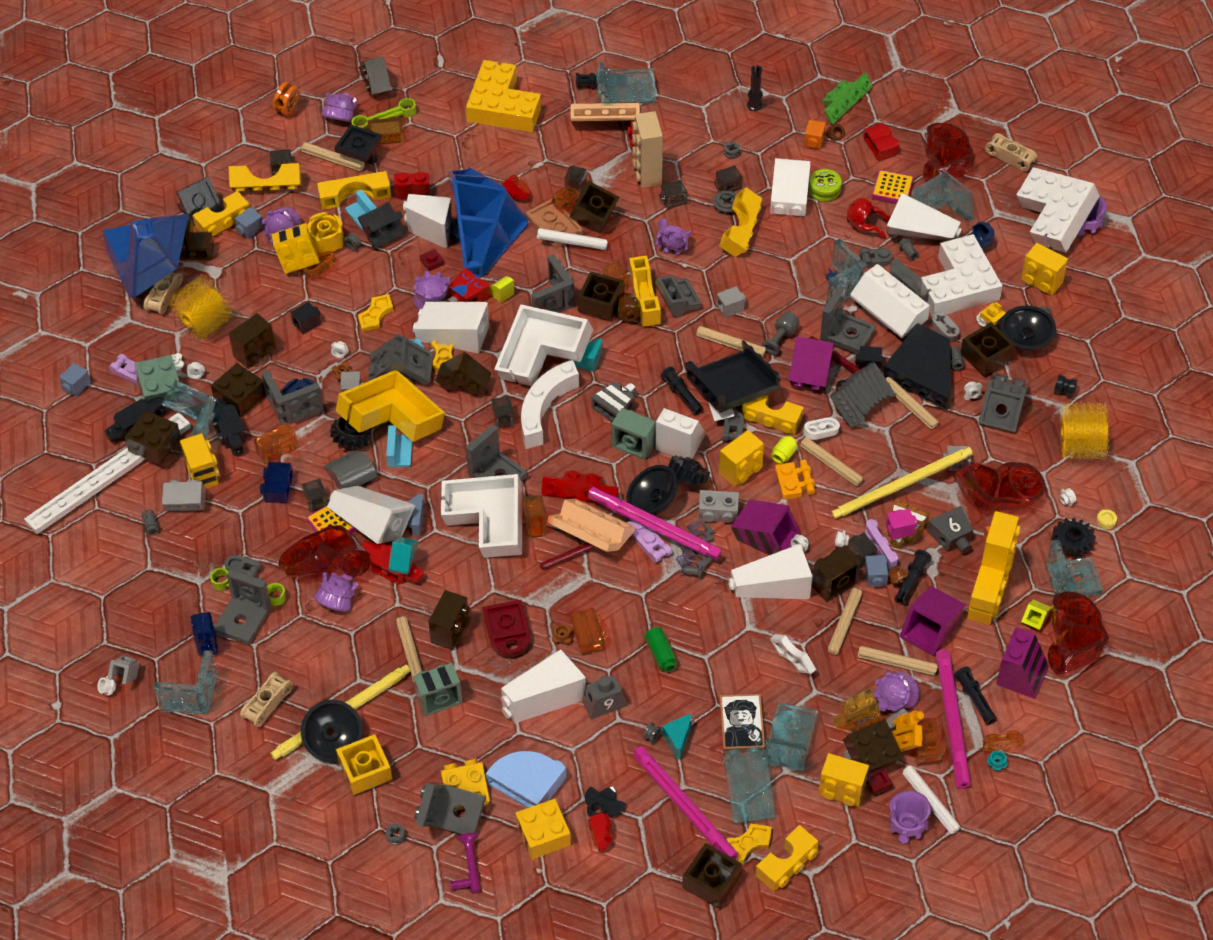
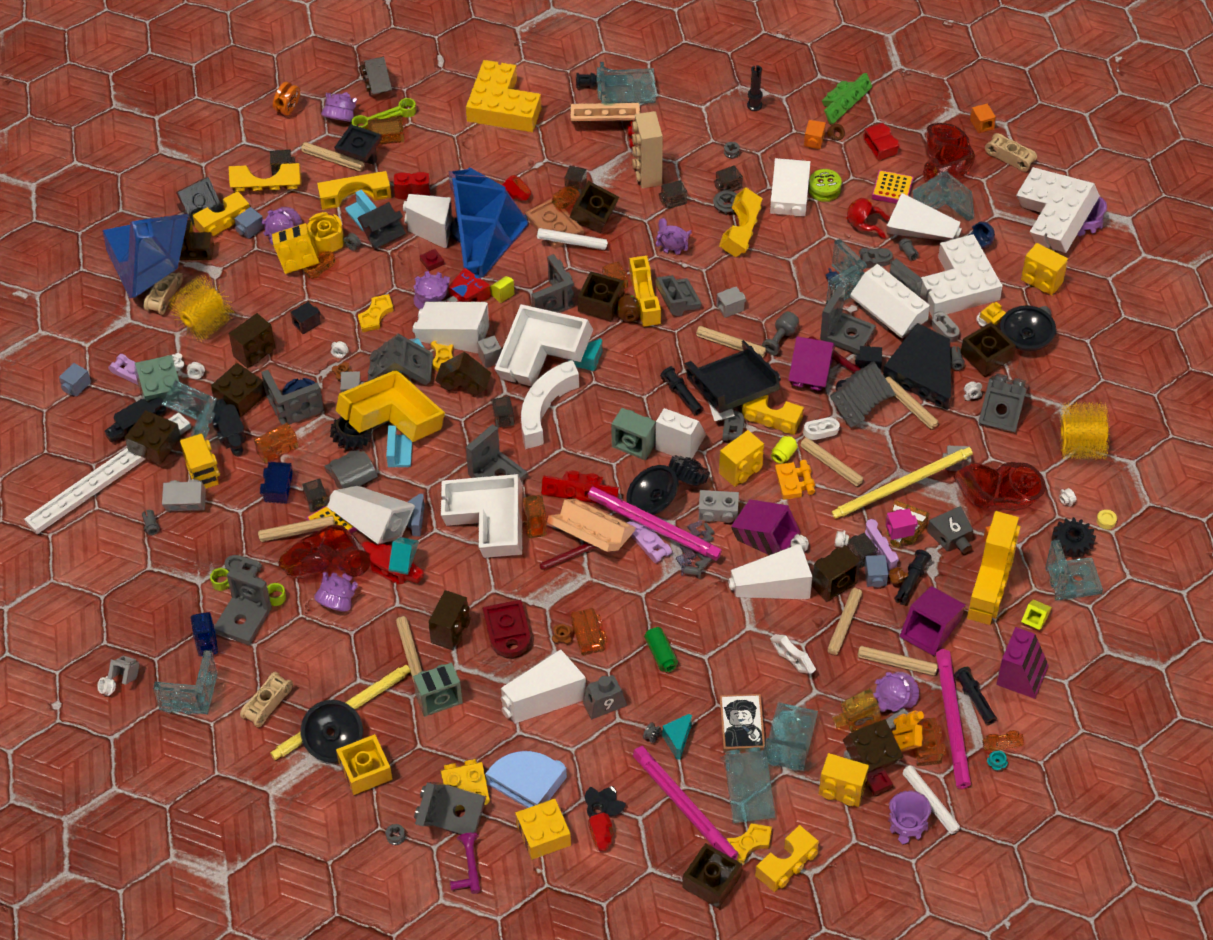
dark grey torso [591,382,637,422] -> none
clear red piece [1048,591,1109,675] -> none
black wheel [1054,374,1078,397] -> none
none -> tan axle [258,516,335,542]
none -> light grey brick [477,336,502,368]
none -> orange brick [970,103,996,134]

